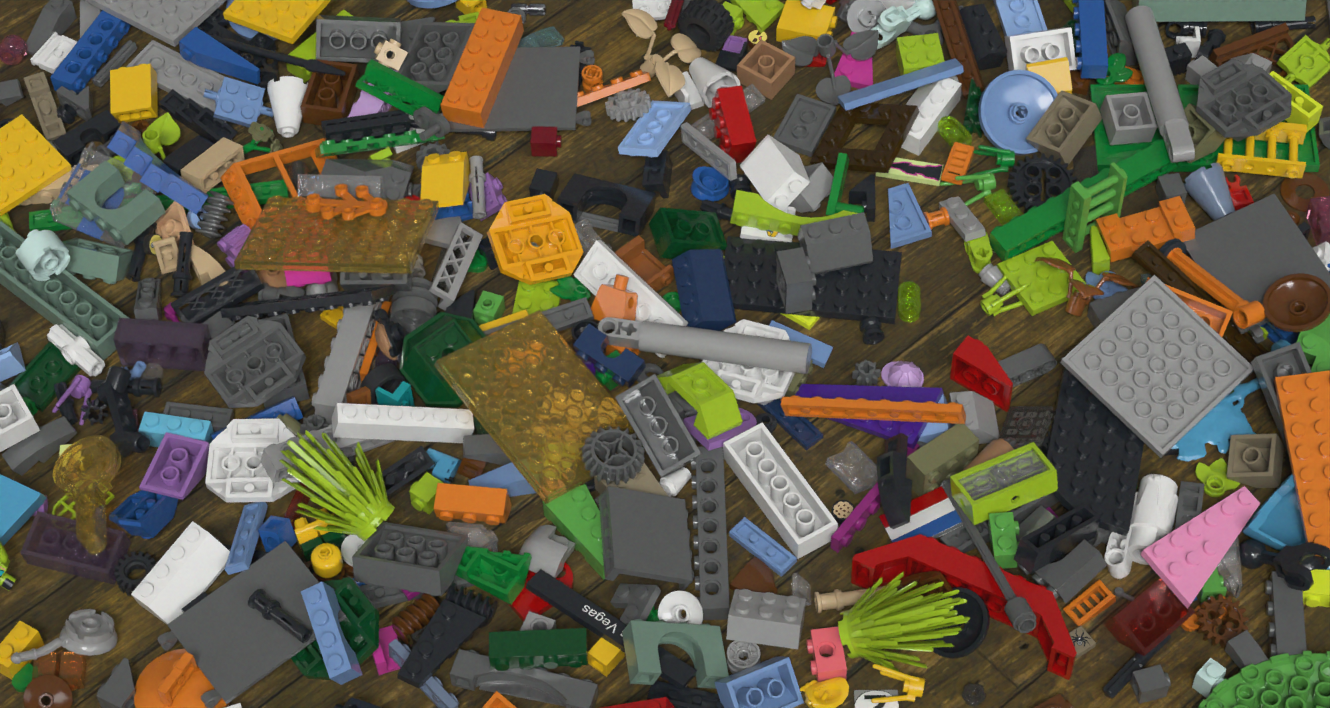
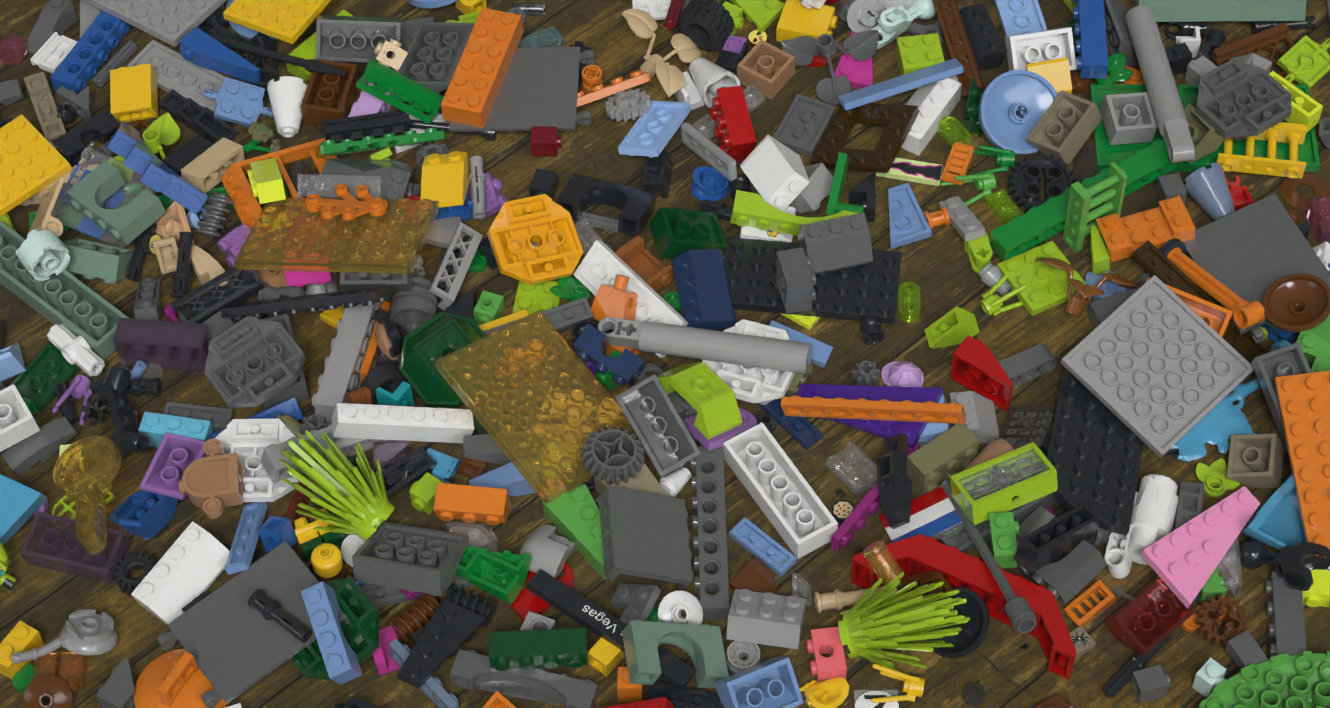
dark grey piece [413,106,450,141] -> none
none -> tan door [26,177,65,239]
none -> medium nougat piece [179,438,243,519]
none -> neon yellow brick [247,158,286,204]
none -> clear purple slope [373,440,411,473]
none -> orange brick [617,667,643,702]
none -> clear yellow piece [862,540,905,586]
none -> lime slope [924,306,980,349]

